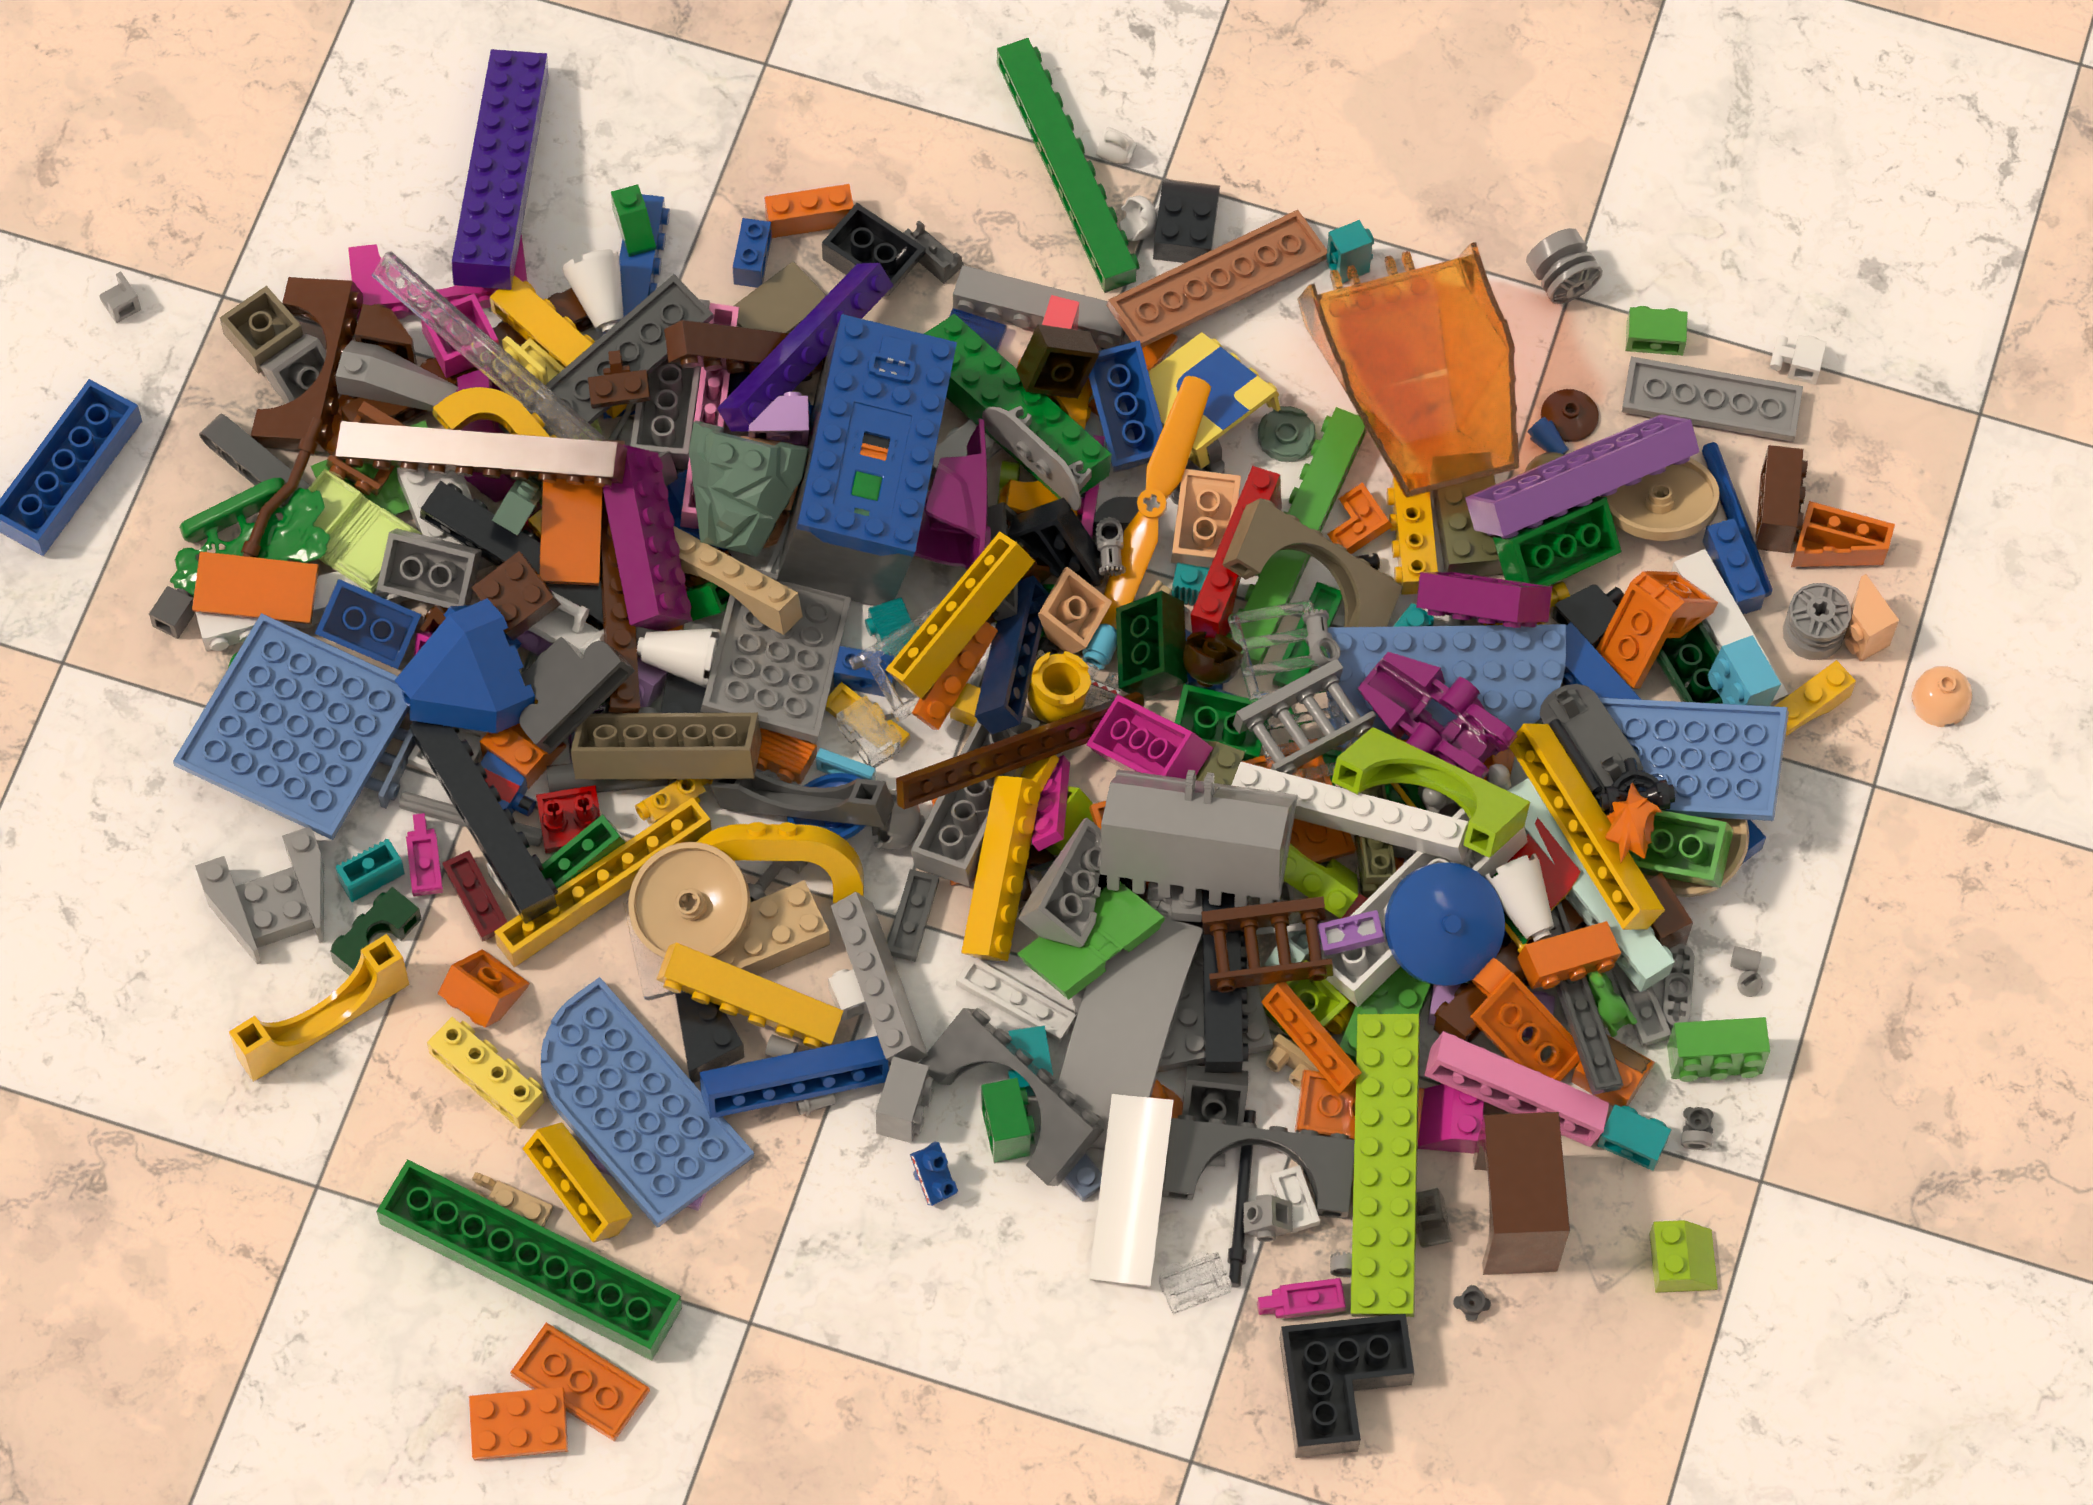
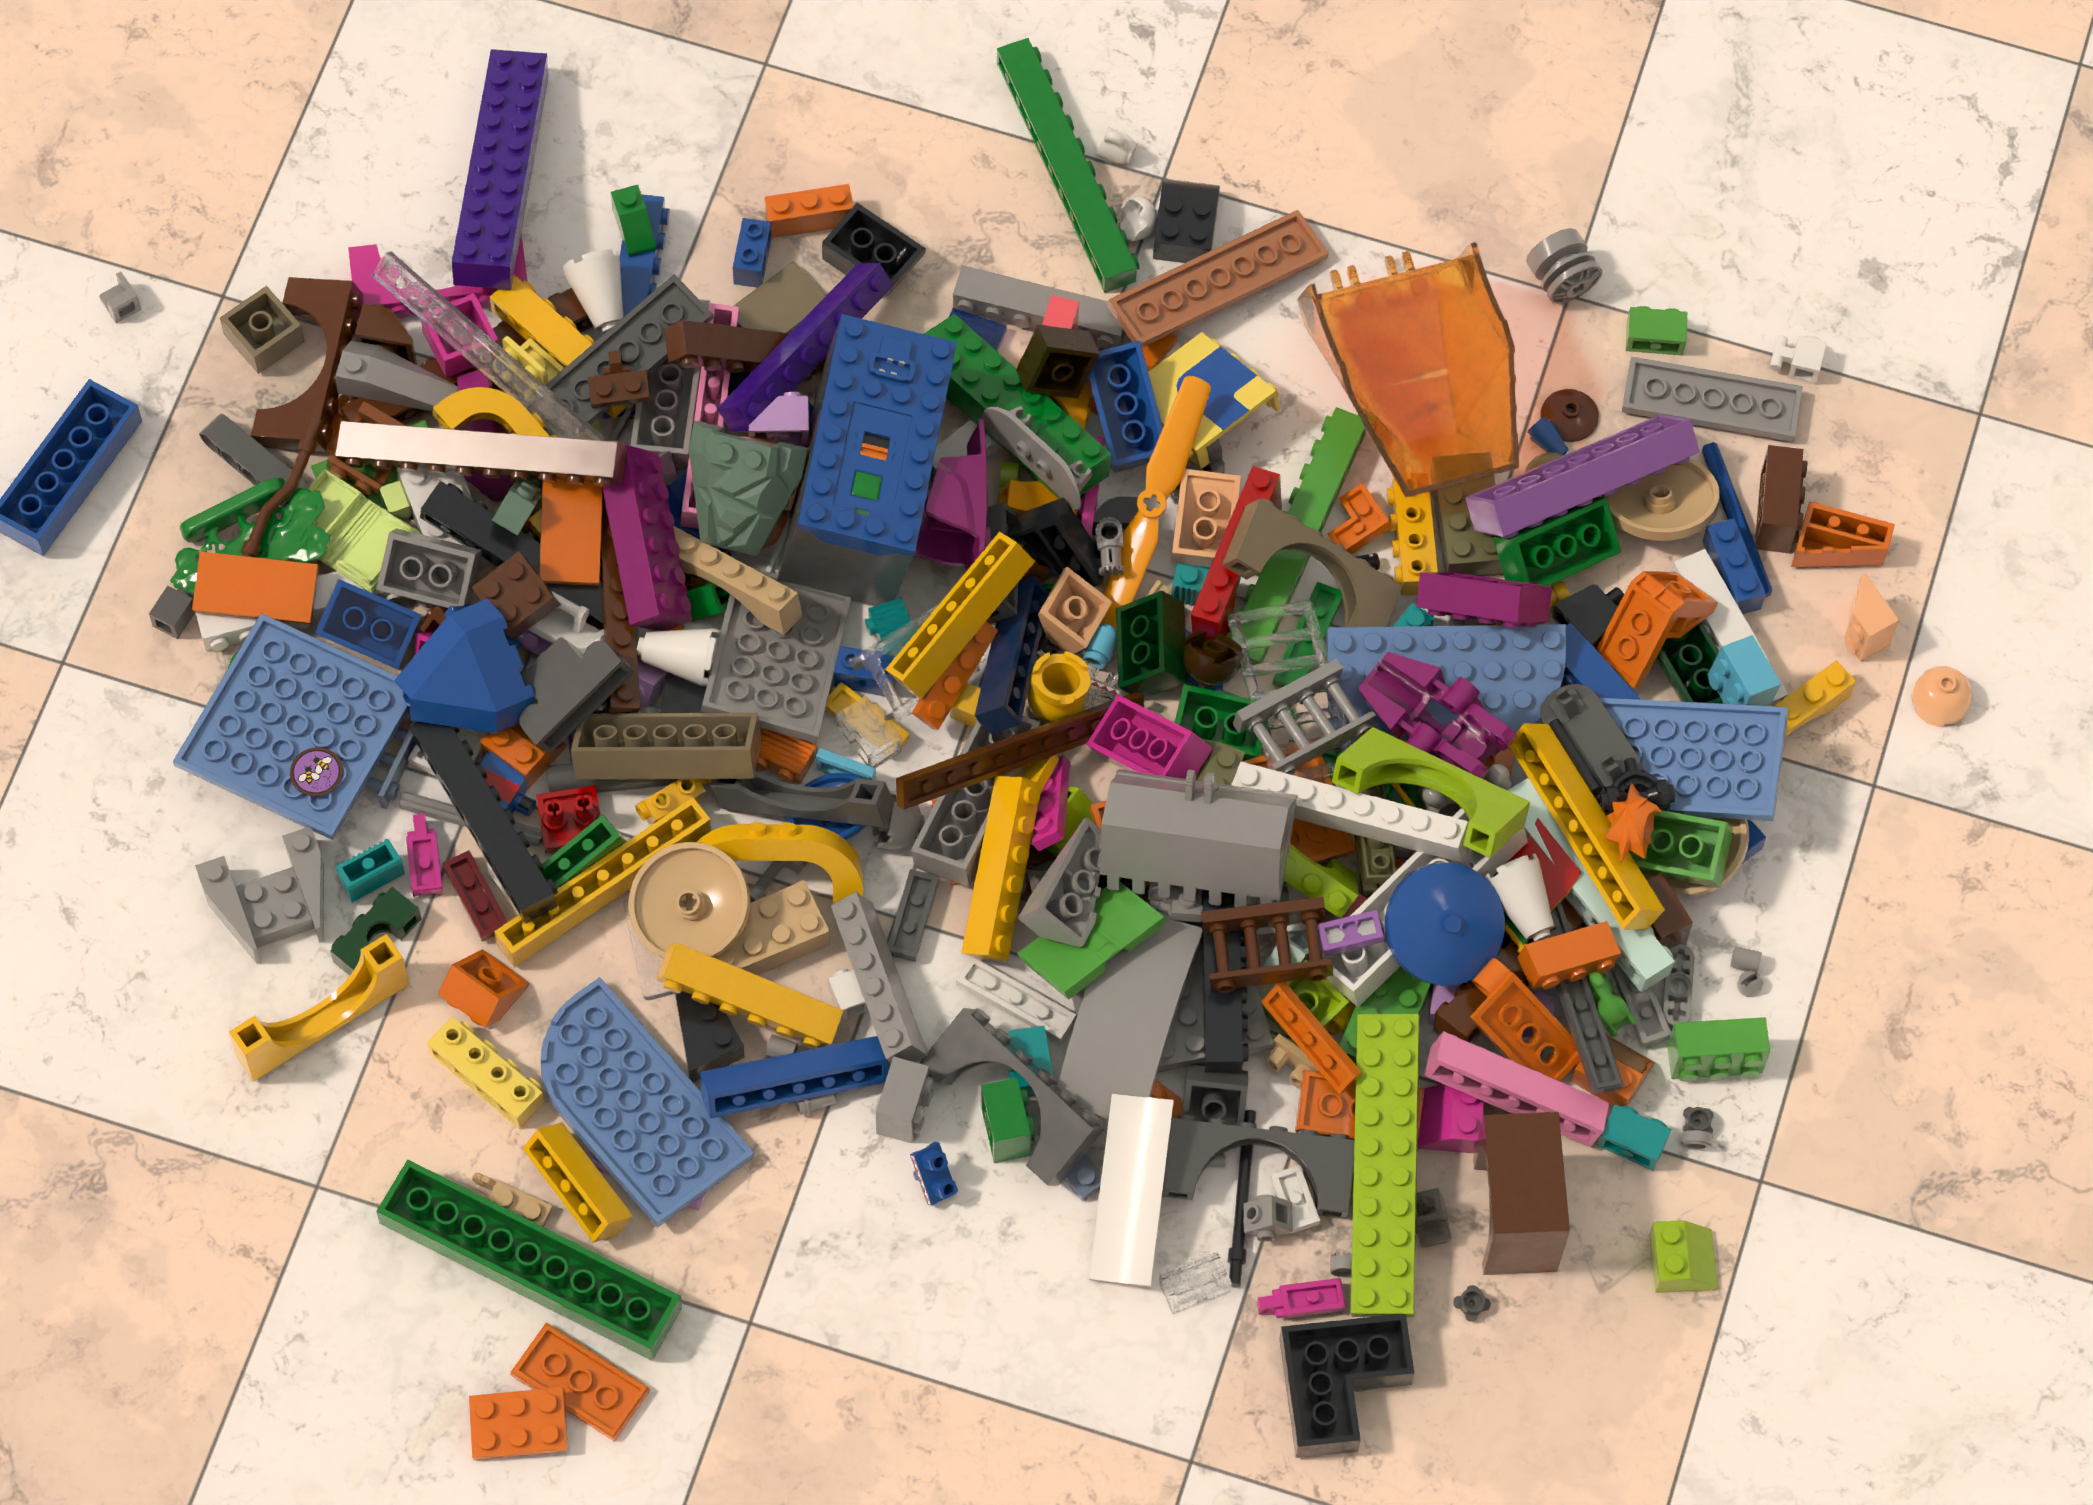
light grey slope [259,333,326,404] -> none
dark grey hinge [903,221,964,284] -> none
sand green tile [1258,406,1316,462] -> none
light grey connector [1302,609,1341,667] -> none
teal brick [1326,220,1374,284] -> none
light grey wheel [1783,583,1851,660] -> none
none -> sticker [290,747,343,796]
none -> yellowish green slope [380,481,412,519]

